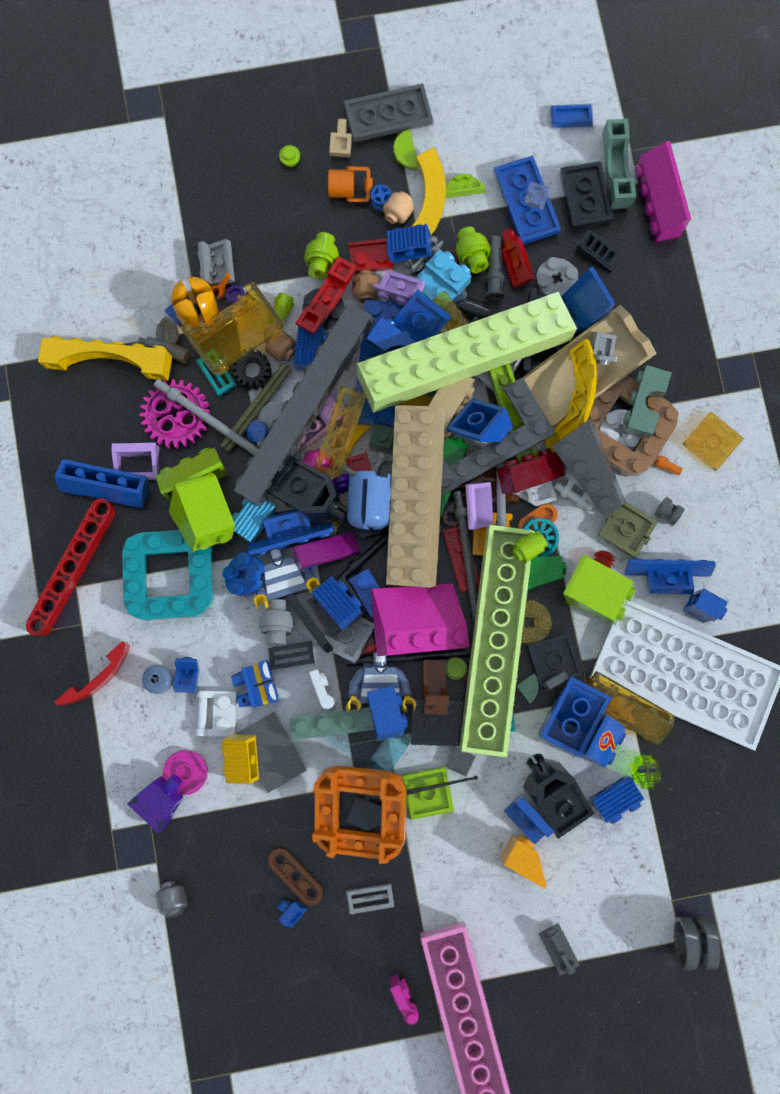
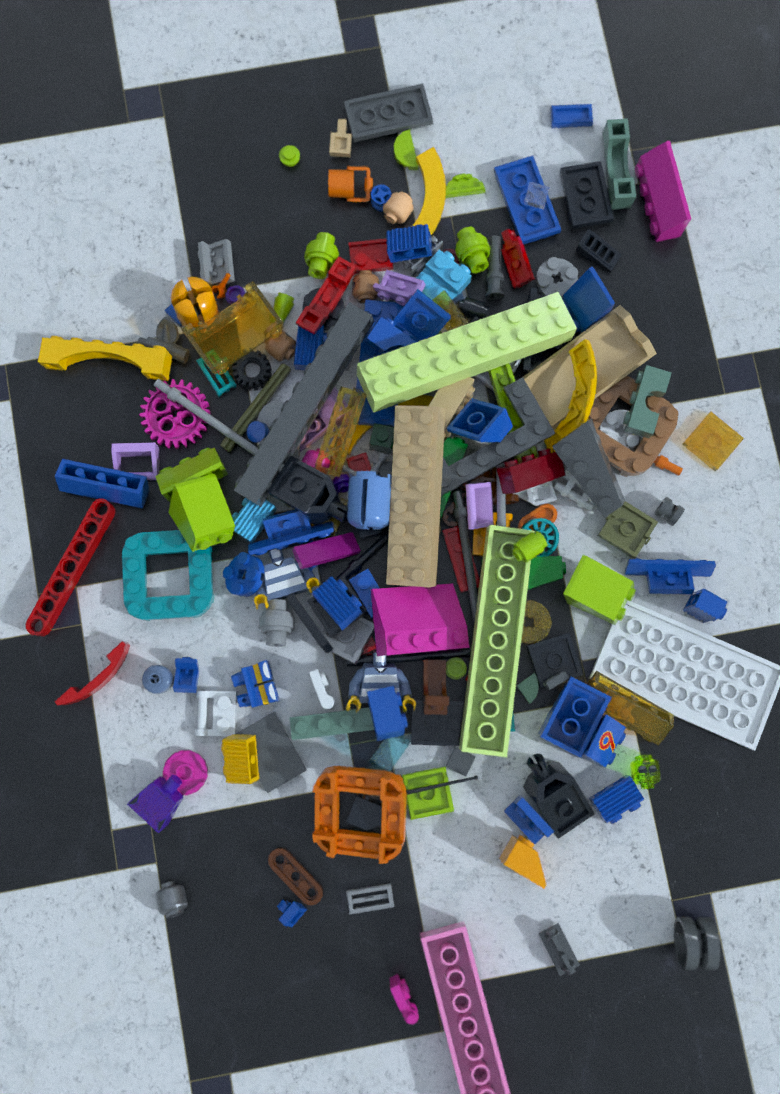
black tile [268,641,315,670] -> none
light grey bracket [591,332,618,365] -> none
clear red plate [593,550,615,569] -> none

